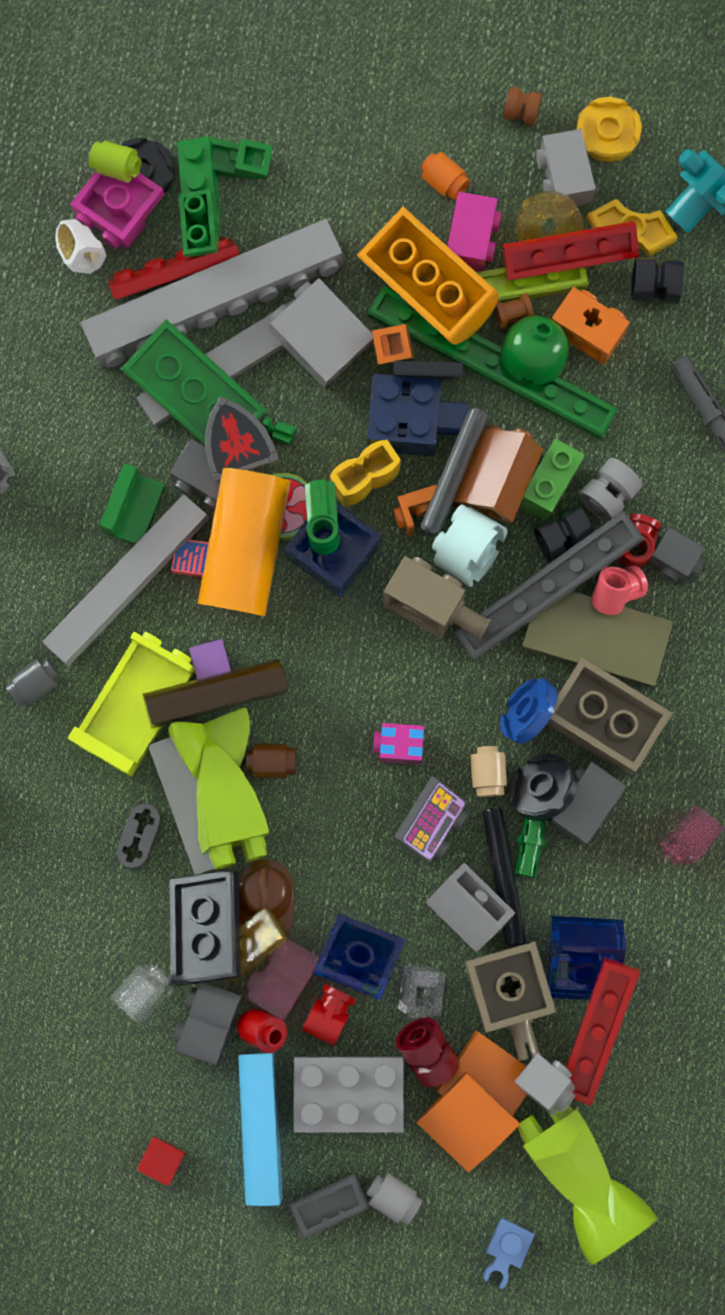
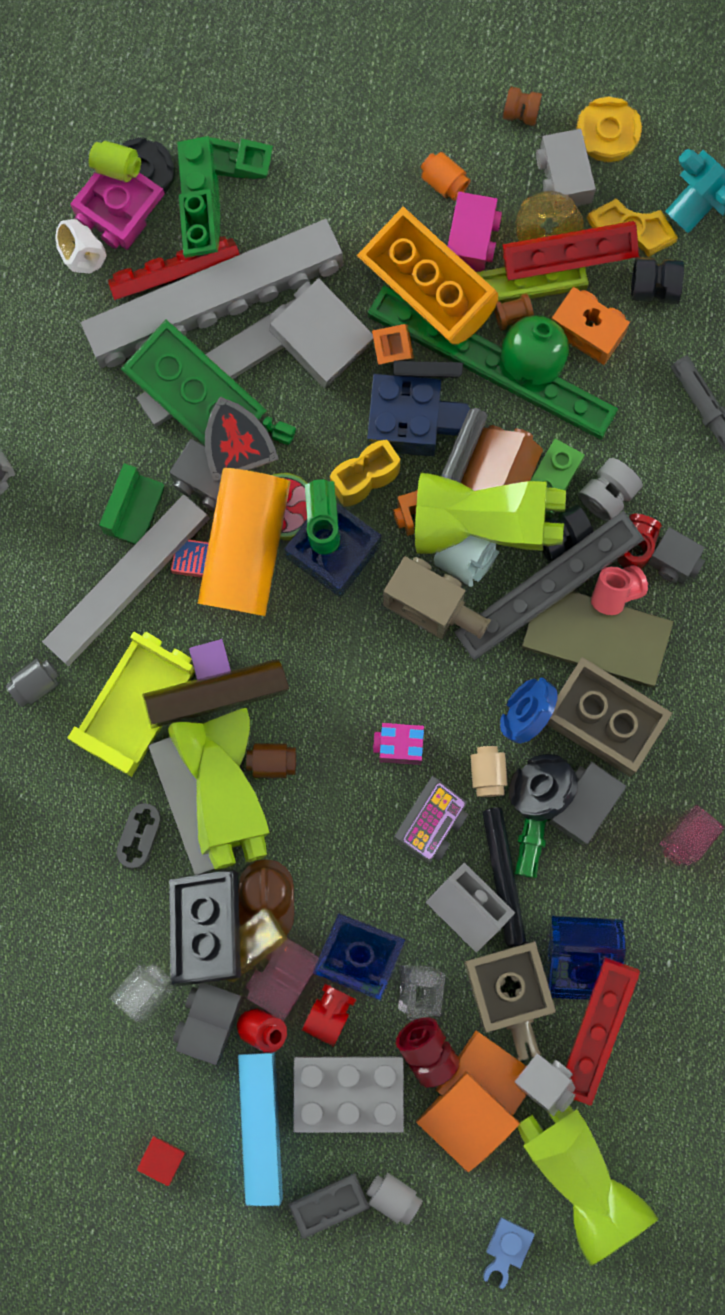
none -> lime hips [415,473,566,554]

